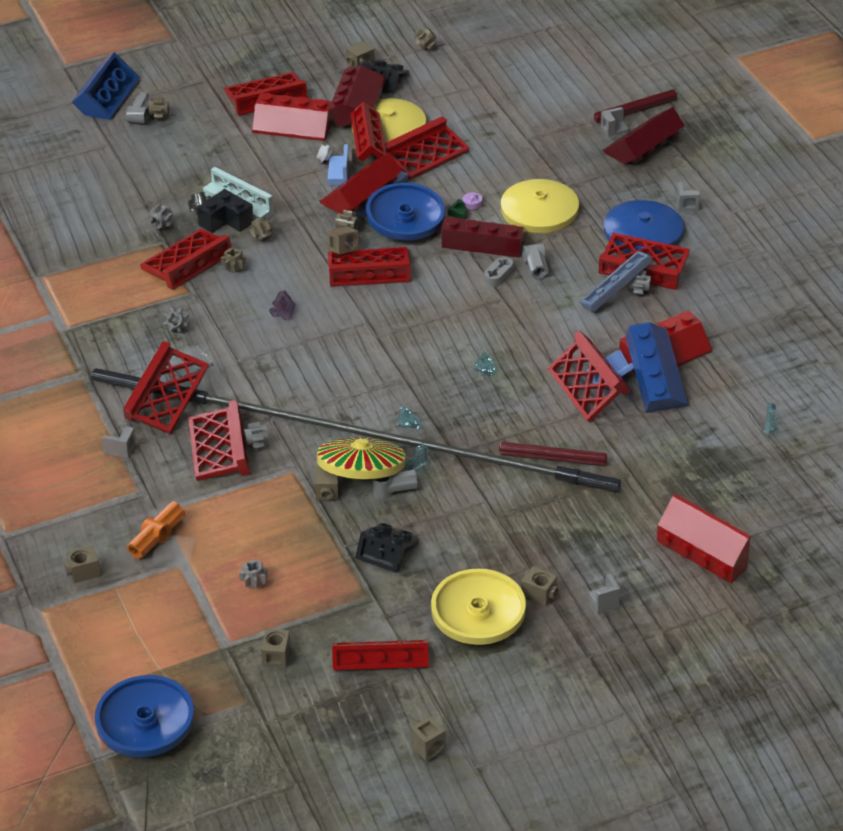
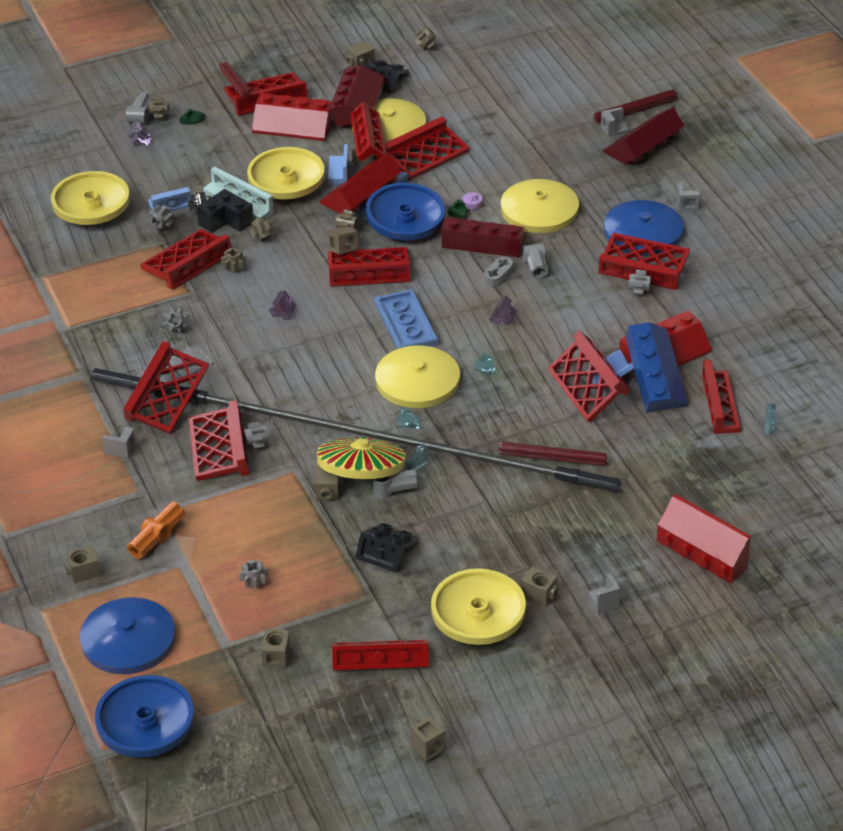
blue slope [72,52,140,120] -> none
white plate [316,145,332,163] -> none
sand blue tile [580,251,653,312] -> none
none -> light yellow dish [51,171,130,225]
none -> blue dish [80,597,175,674]
none -> clear purple tile [128,120,152,147]
none -> light blue panel [148,187,192,211]
none -> dark green tile [179,109,206,125]
none -> dark red axle [219,61,251,99]
none -> light yellow dish [247,147,325,199]
none -> medium blue tile [374,289,439,349]
none -> light yellow dish [375,345,460,408]
none -> clear purple tile [489,296,517,325]
none -> red fence [702,360,740,434]

